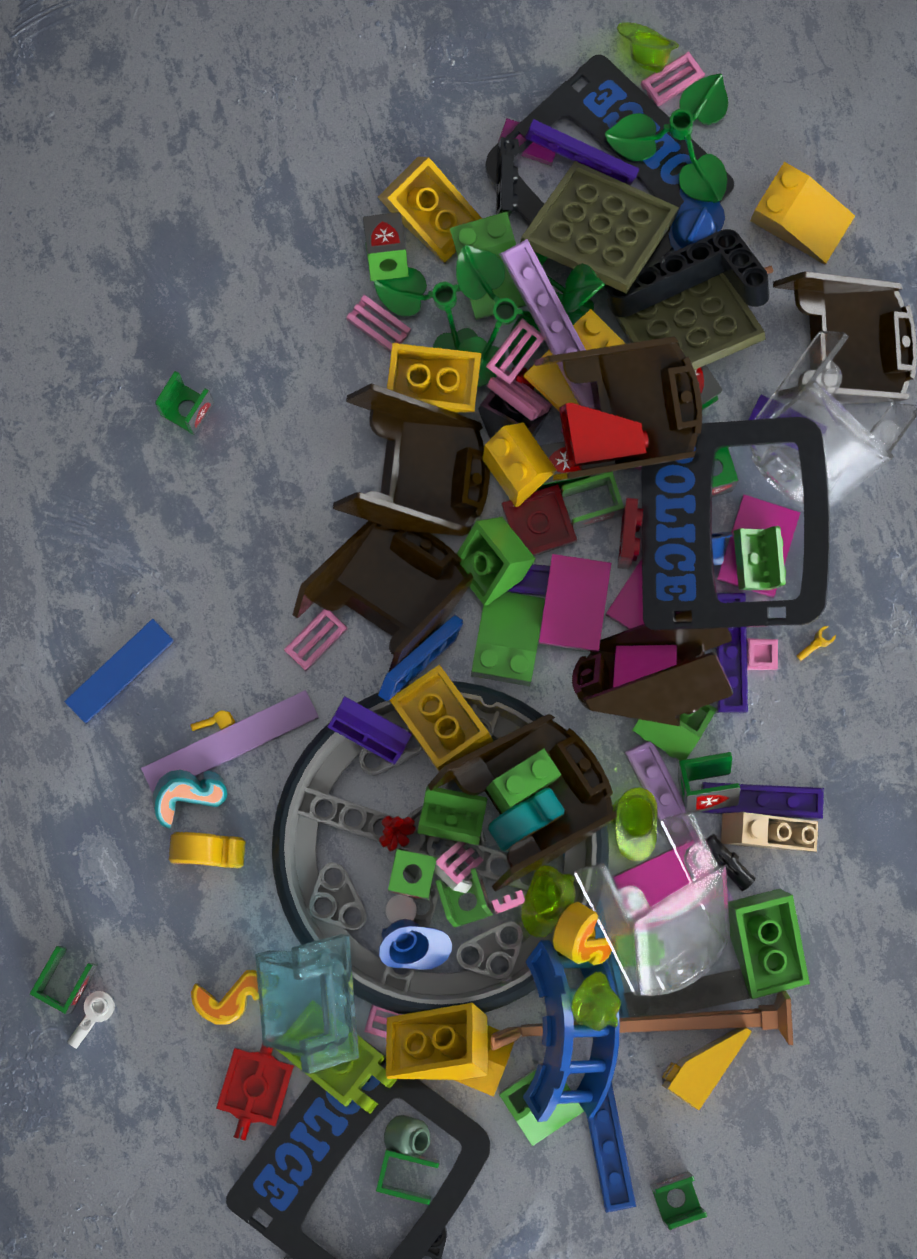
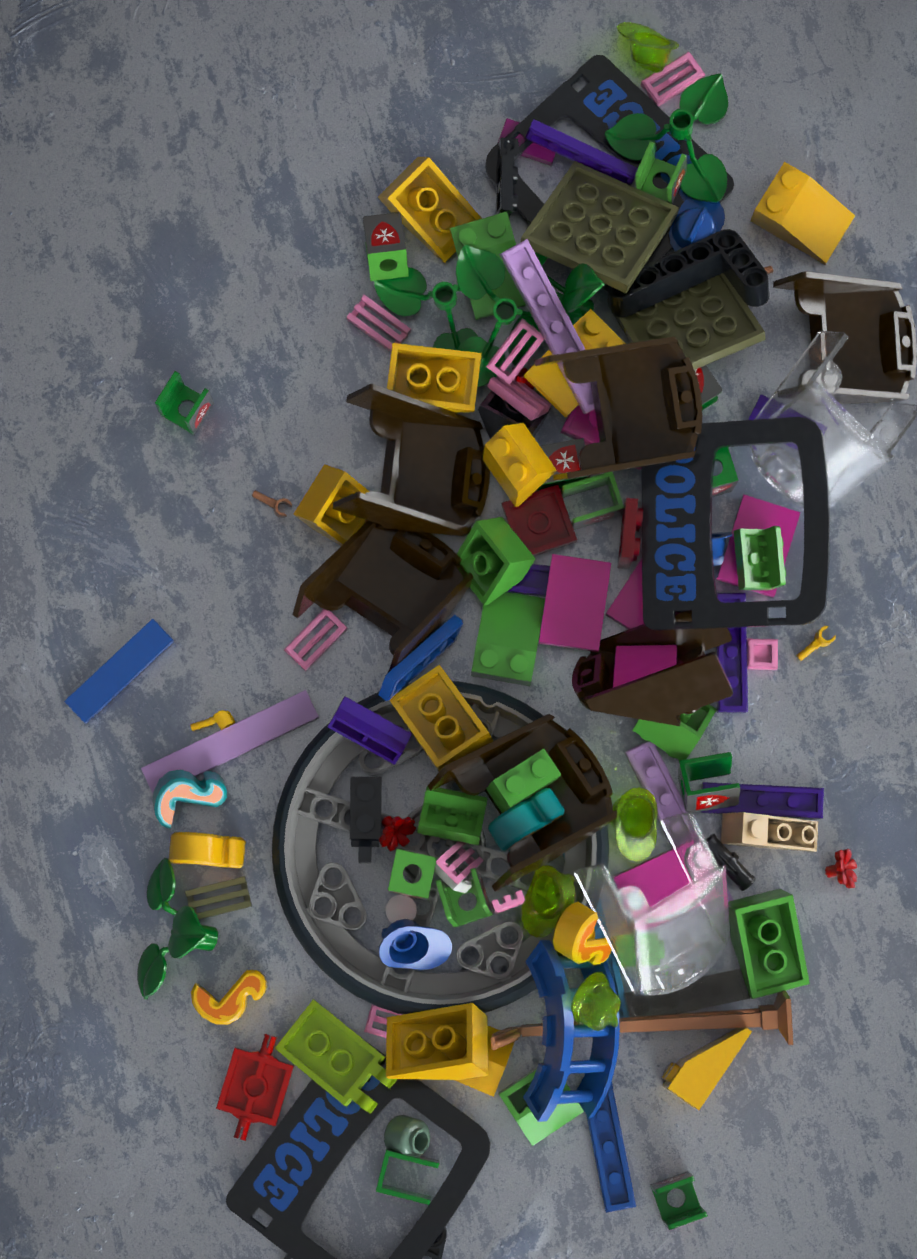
green piece [30,946,98,1014] -> none
white plate [67,991,115,1049] -> none
clear light blue windscreen [255,934,359,1074] -> none
red slope [559,403,649,468] -> none
none -> green plant [137,858,218,999]
none -> olive tile [185,876,252,920]
none -> nougat hand [252,490,292,518]
none -> yellow slope [293,464,370,546]
none -> black hinge [350,777,382,864]
none -> bright green piece [635,141,687,204]
none -> red plant [825,848,857,888]

